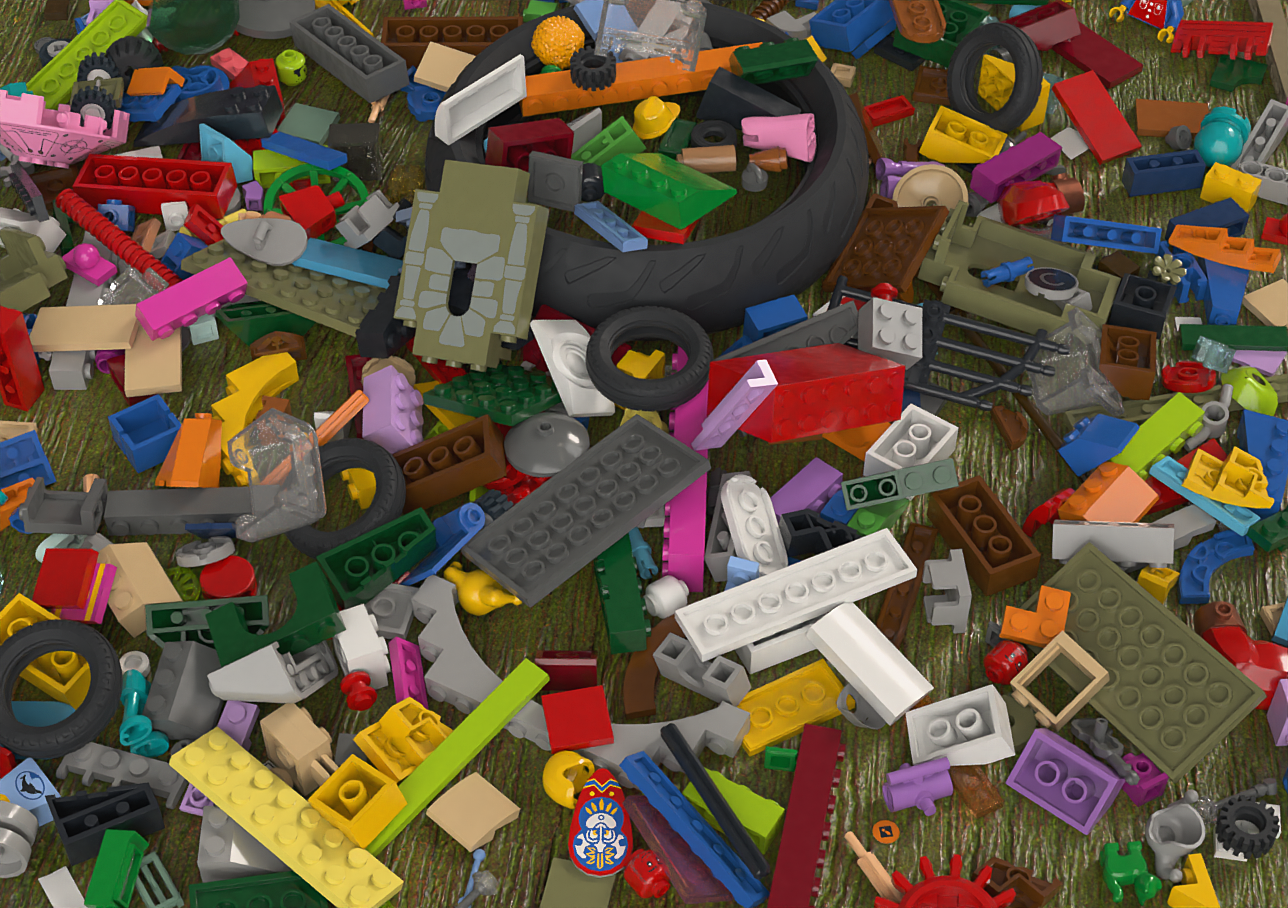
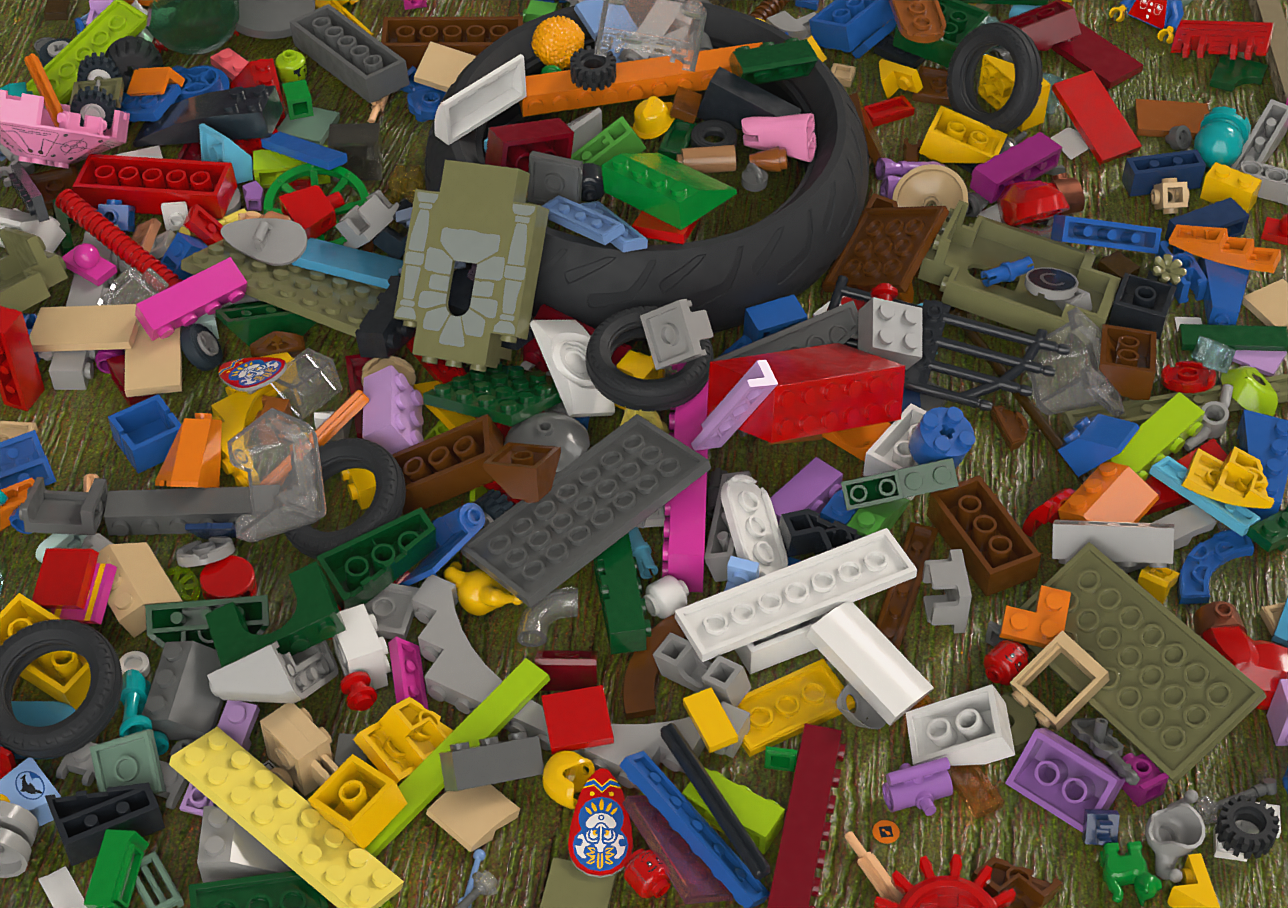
none -> orange axle [24,53,63,128]
none -> sand green tile [89,729,166,795]
none -> black wheel [180,324,223,371]
none -> shield [218,357,287,395]
none -> clear slope [270,348,343,421]
none -> green brick [282,80,314,120]
none -> dark grey brick [439,731,544,791]
none -> reddish brown slope [483,442,561,503]
none -> clear cylinder [517,588,578,647]
none -> medium blue tile [542,195,626,245]
none -> light grey panel [640,299,713,370]
none -> reddish brown tile [670,86,702,124]
none -> yellow tile [683,687,738,753]
none -> yellow slope [879,59,923,99]
none -> blue brick [908,407,976,469]
none -> dark blue tile [1082,809,1120,845]
none -> tan brick [1151,178,1190,214]

